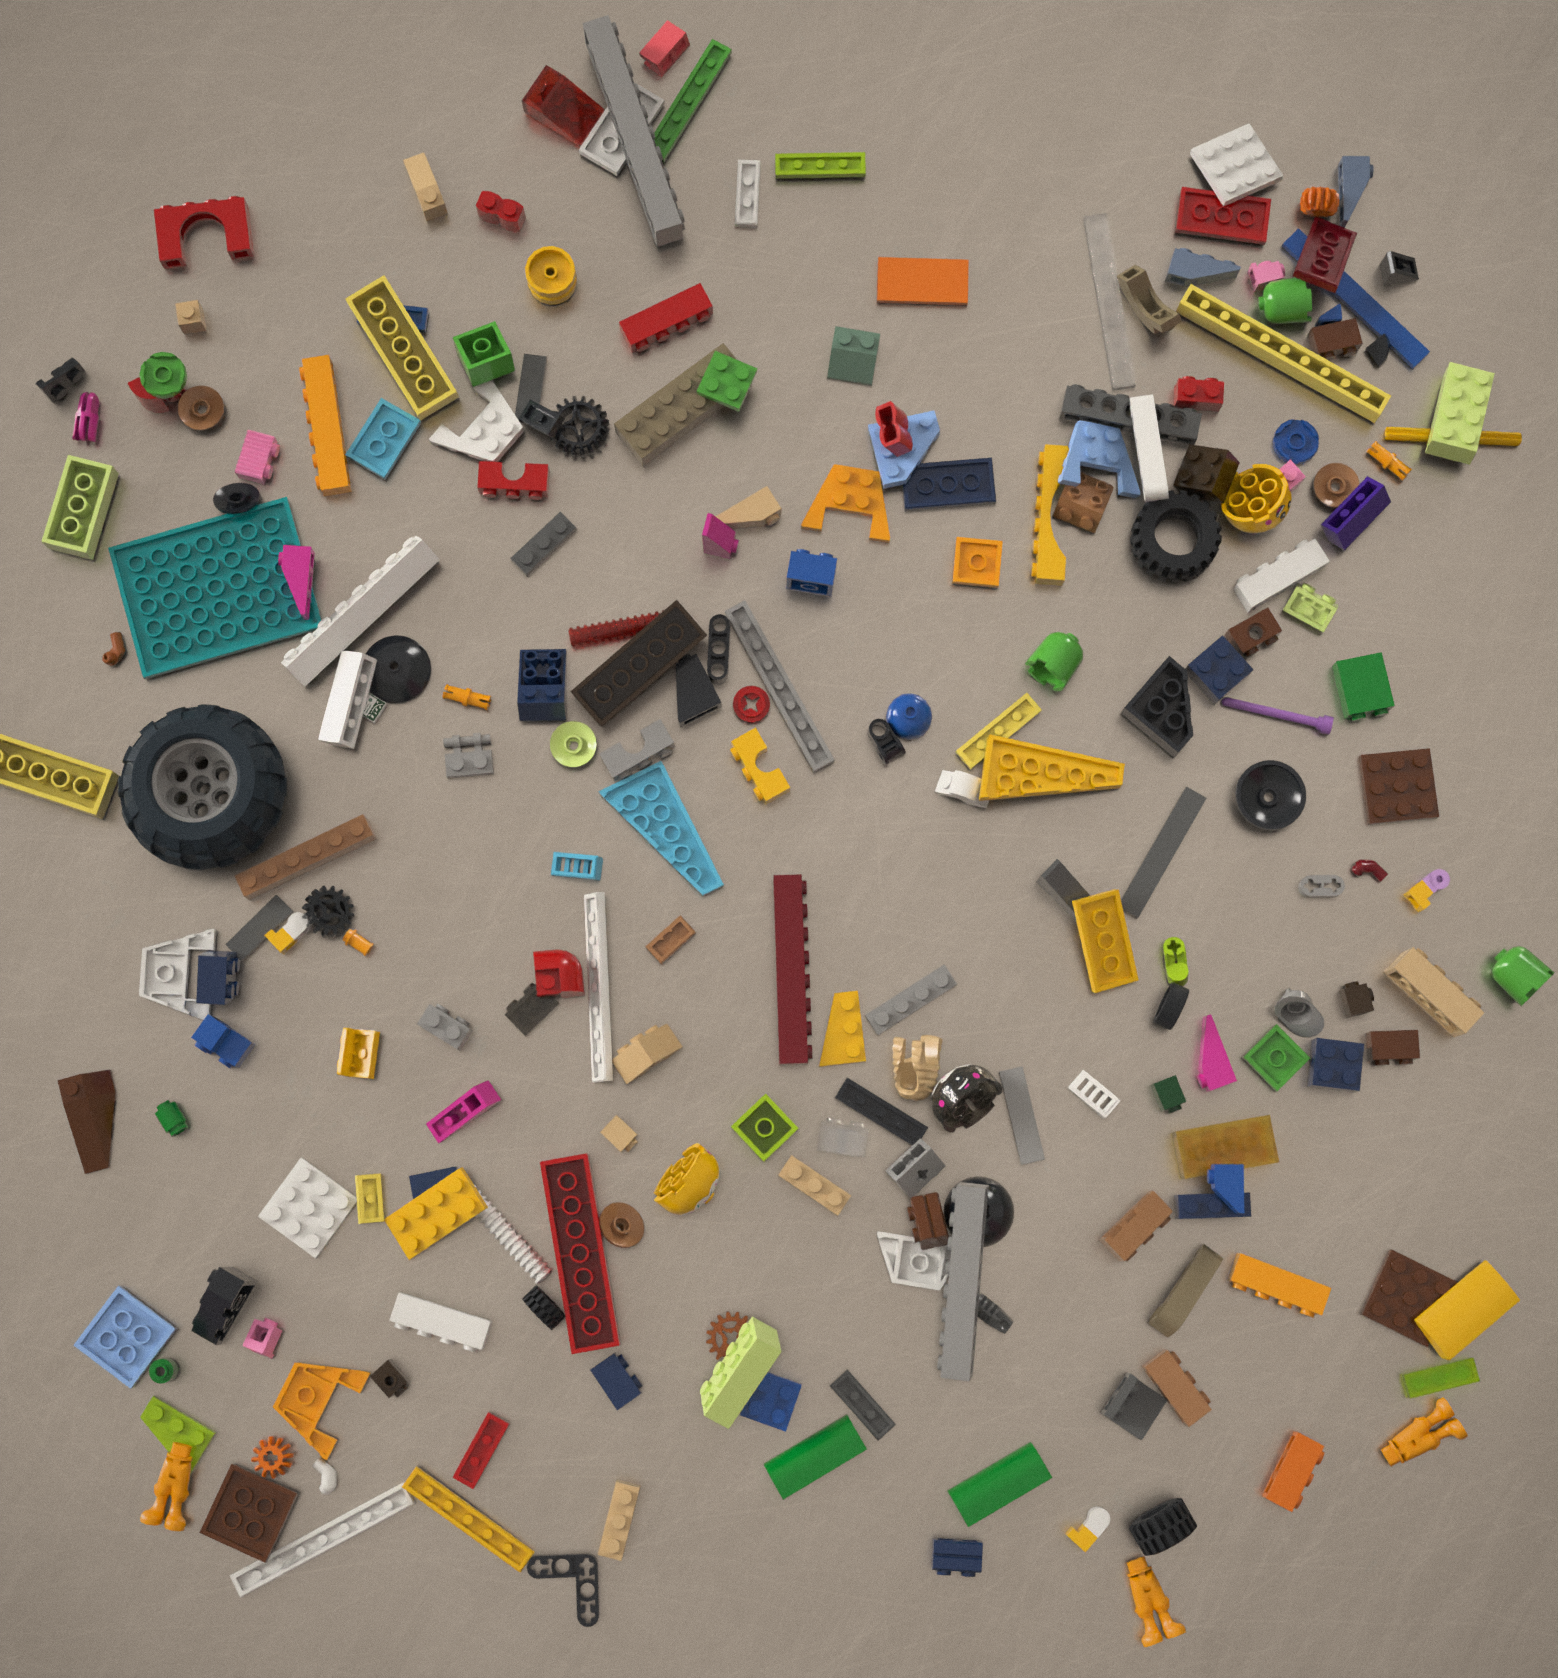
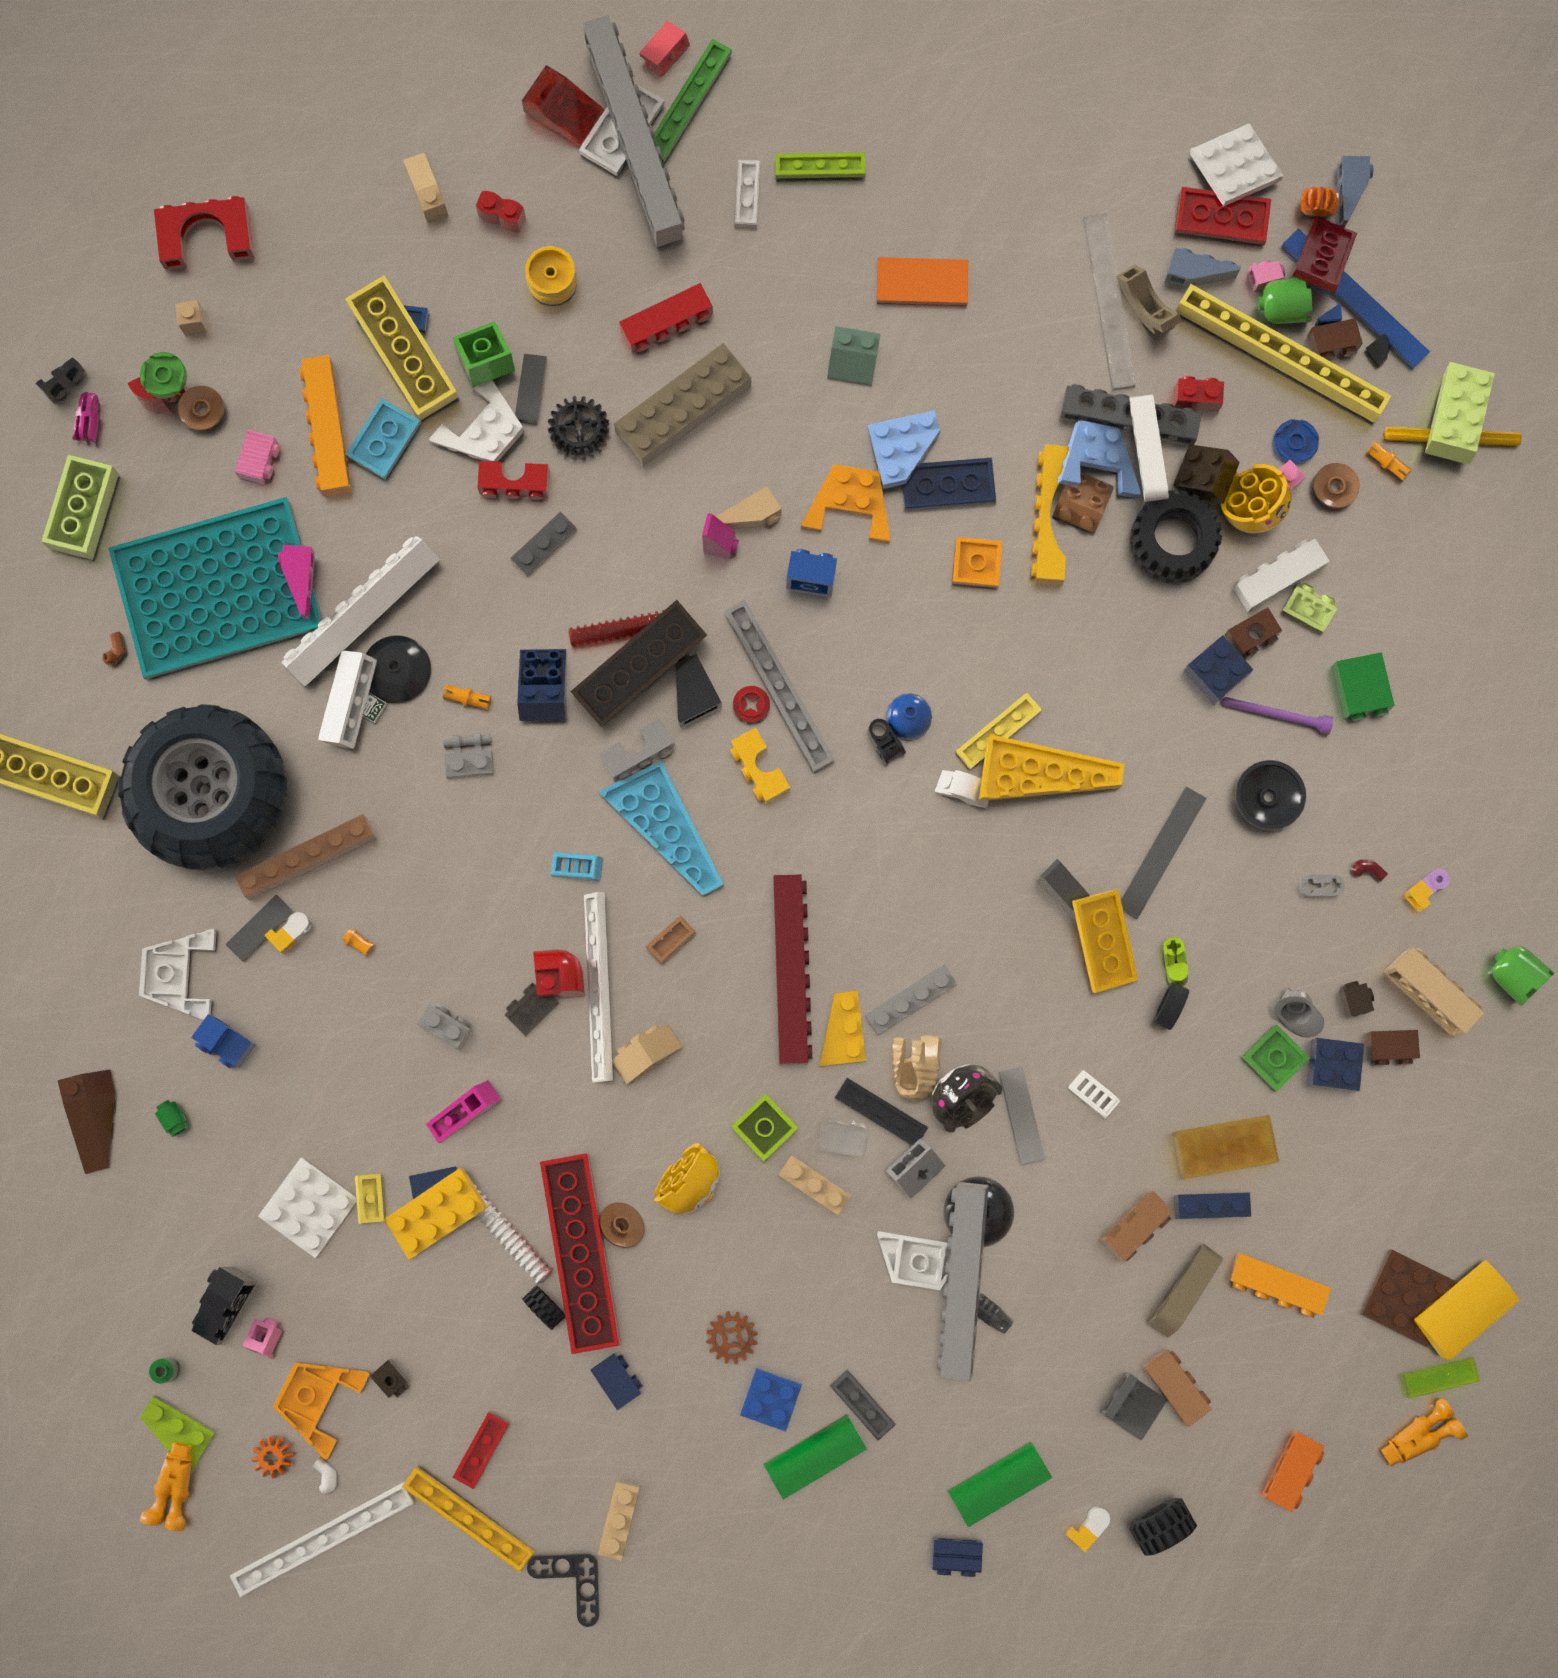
light blue plate [73,1286,177,1389] -> none
dark blue brick [196,950,240,1005] -> none
reddish brown plate [199,1464,299,1563] -> none
black dish [213,483,260,514] -> none
black gear [302,886,354,937] -> none
yellow bracket [337,1028,380,1079] -> none
white brick [389,1292,493,1353] -> none
black plate [518,400,565,438] -> none
yellowish green dish [550,721,597,767] -> none
tan brick [600,1115,638,1153] -> none
bright green plate [697,351,757,412] -> none
yellowish green brick [700,1317,782,1429] -> none
black beam [707,614,730,685] -> none
red brick [875,401,913,457] -> none
reddish brown brick [907,1192,949,1250] -> none
bright green cylinder [1025,632,1083,691] -> none
black brick [1121,656,1193,758] -> none
light orange piece [1126,1556,1186,1647] -> none
dark green brick [1150,1075,1186,1114] -> none
dark pink slope [1197,1014,1237,1092] -> none
blue slope [1207,1164,1245,1214] -> none
dark purple brick [1321,476,1391,550] -> none
reddish brown plate [1359,748,1439,825] -> none
black slope [1380,251,1419,285] -> none

